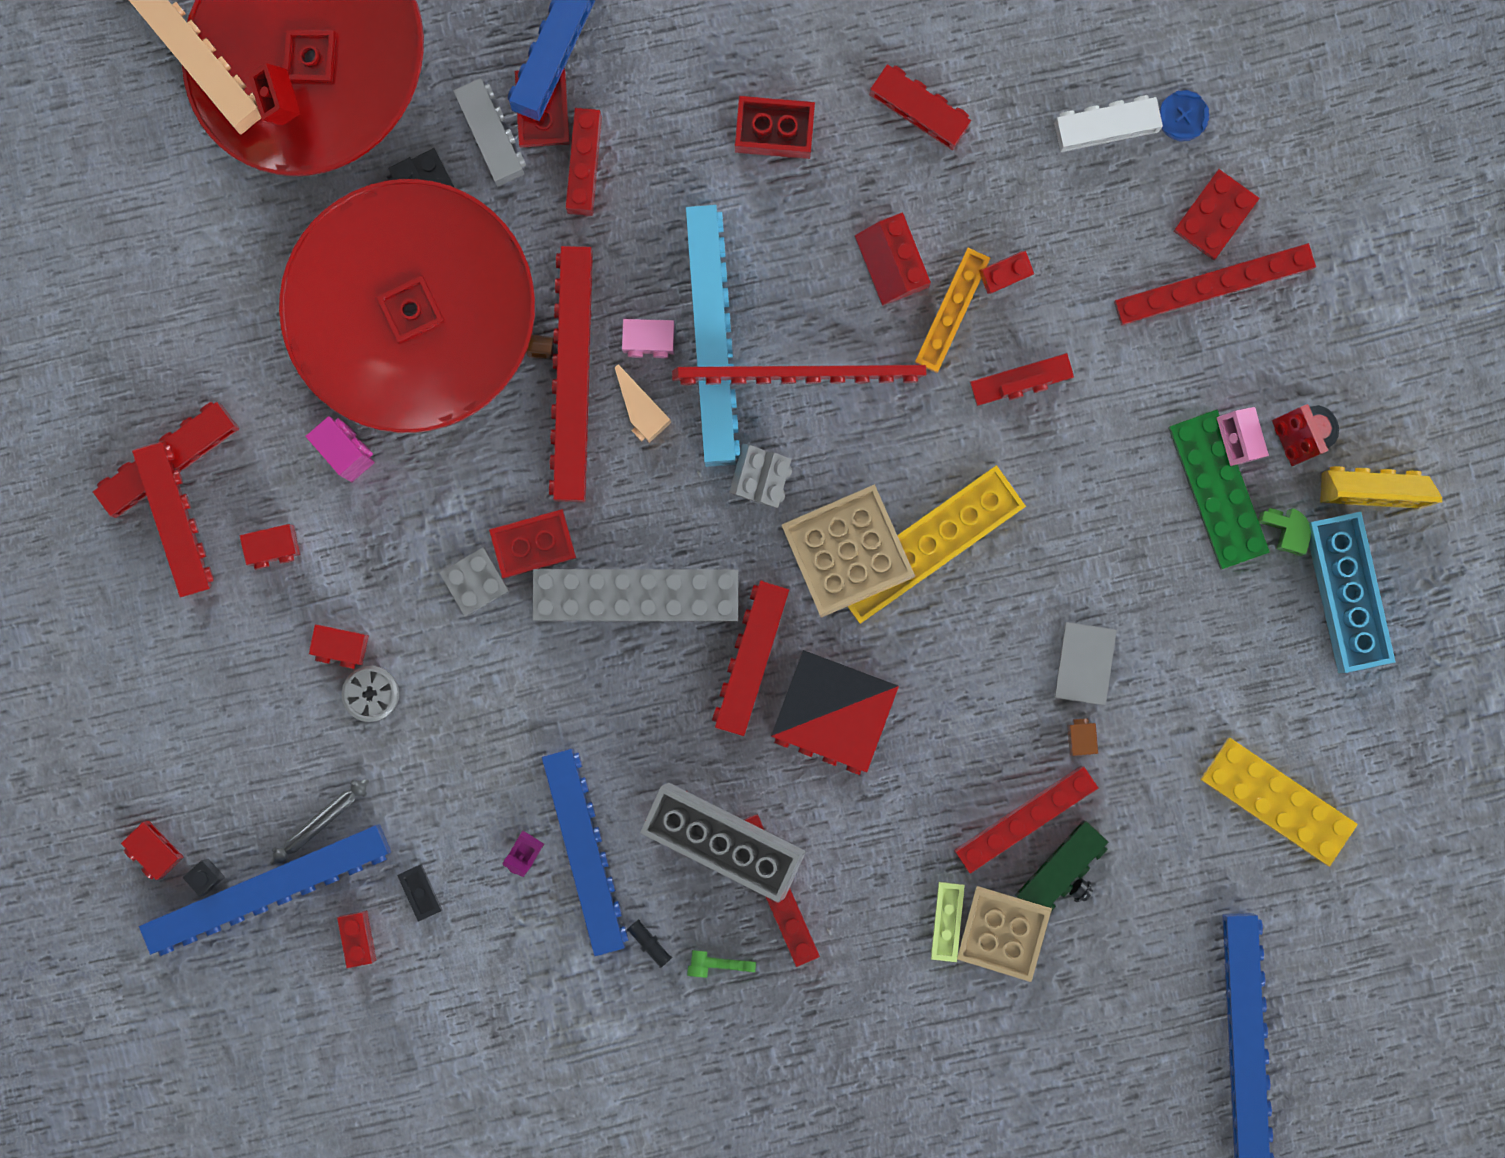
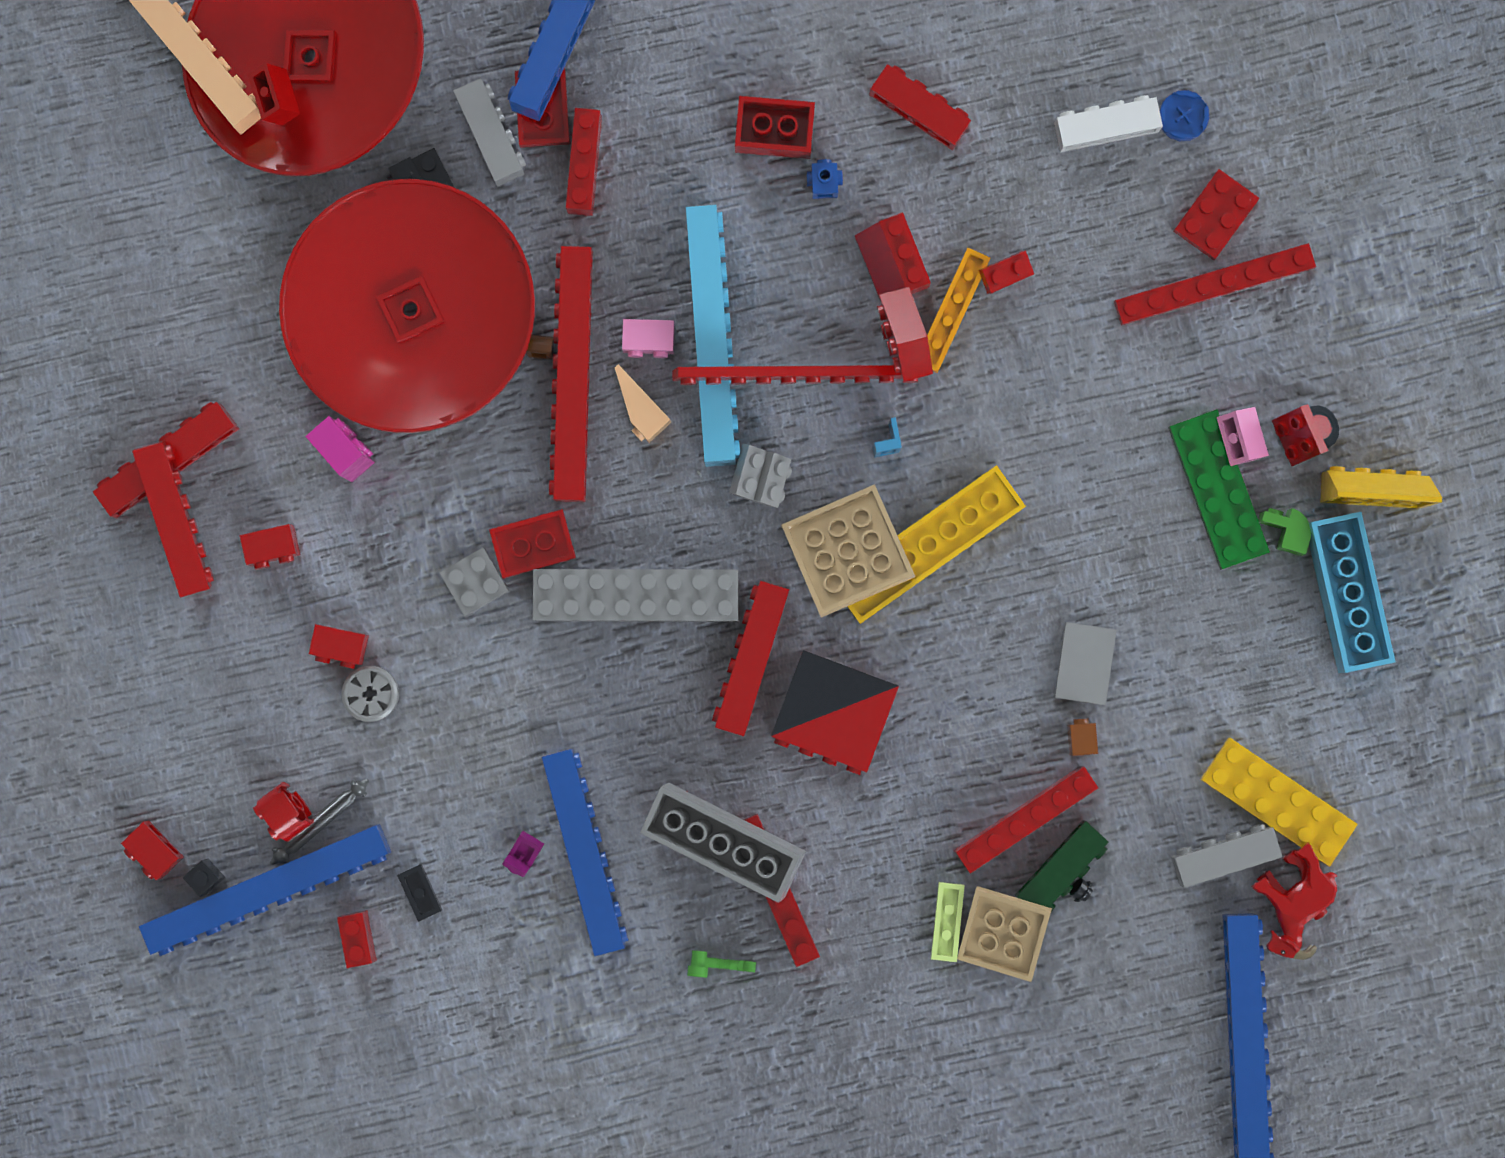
black pin [627,919,673,968] -> none
red bracket [970,353,1074,406] -> none
none -> red brick [253,782,314,842]
none -> blue brick [807,159,843,199]
none -> dark azure panel [872,417,902,458]
none -> red brick [877,287,933,382]
none -> light grey brick [1171,824,1283,888]
none -> red animal [1251,842,1337,960]

